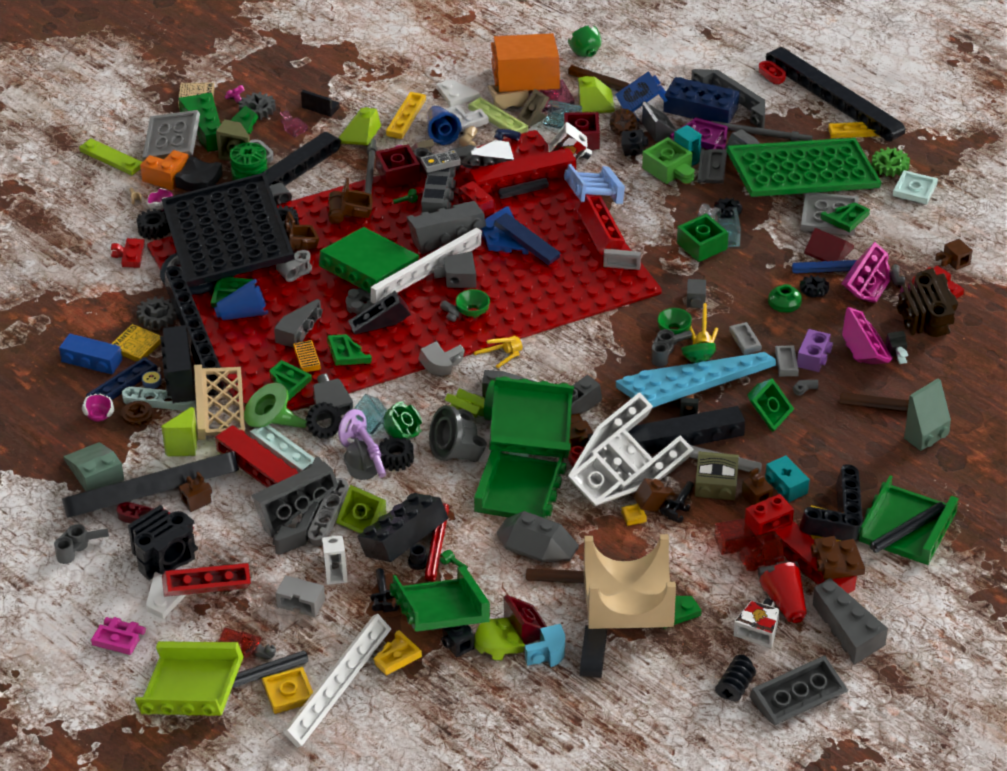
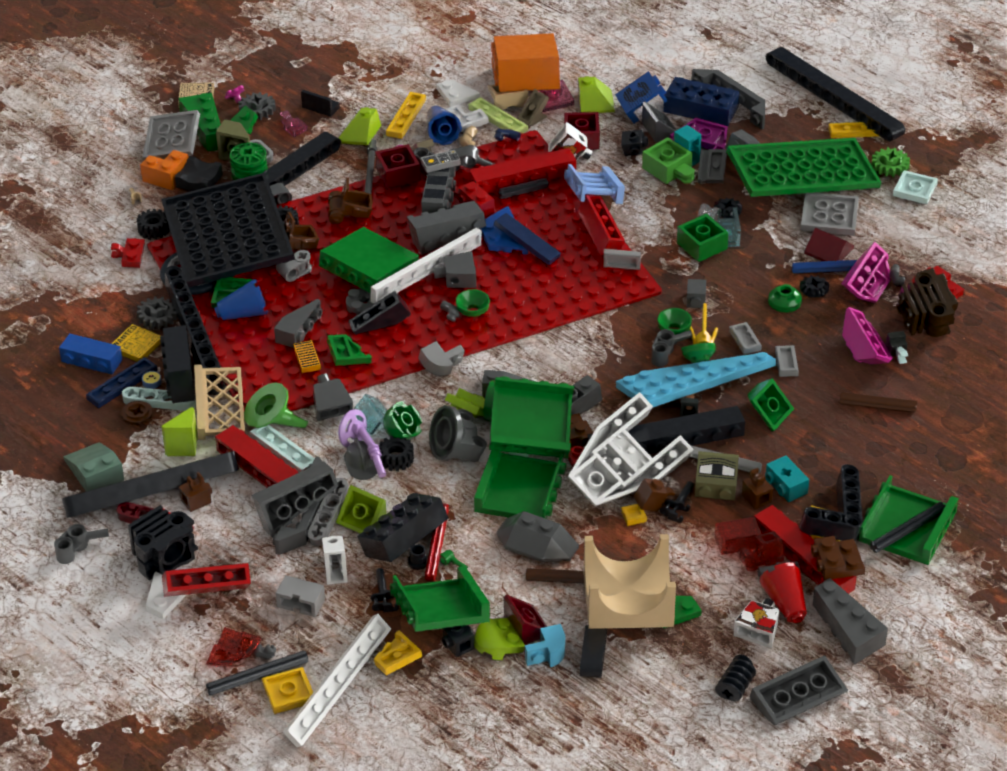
lime plate [79,138,142,176] -> none
dark pink hair [82,394,114,422] -> none
dark pink plate [91,617,146,655] -> none
lime panel [135,641,243,716] -> none
dark pink hair [147,188,173,211] -> none
green wing [269,360,312,401] -> none
black tyre [305,402,342,439] -> none
green hand [393,189,418,204] -> none
slope [462,140,514,166] -> none
yellow plant [474,336,523,368] -> none
clear light blue panel [544,100,582,129] -> none
green cylinder [568,25,602,57] -> none
reddish brown axle [568,65,629,91] -> none
reddish brown gear [609,109,637,136] -> none
dark grey bar [711,121,813,142] -> none
red brick [745,494,794,538] -> none
red plate [758,61,786,85] -> none
dark grey arm [793,379,818,395] -> none
medium lavender brick [797,329,833,372] -> none
green wing [820,202,870,233] -> none
sand green slope [904,379,951,451] -> none
reddish brown brick [935,238,973,270] -> none

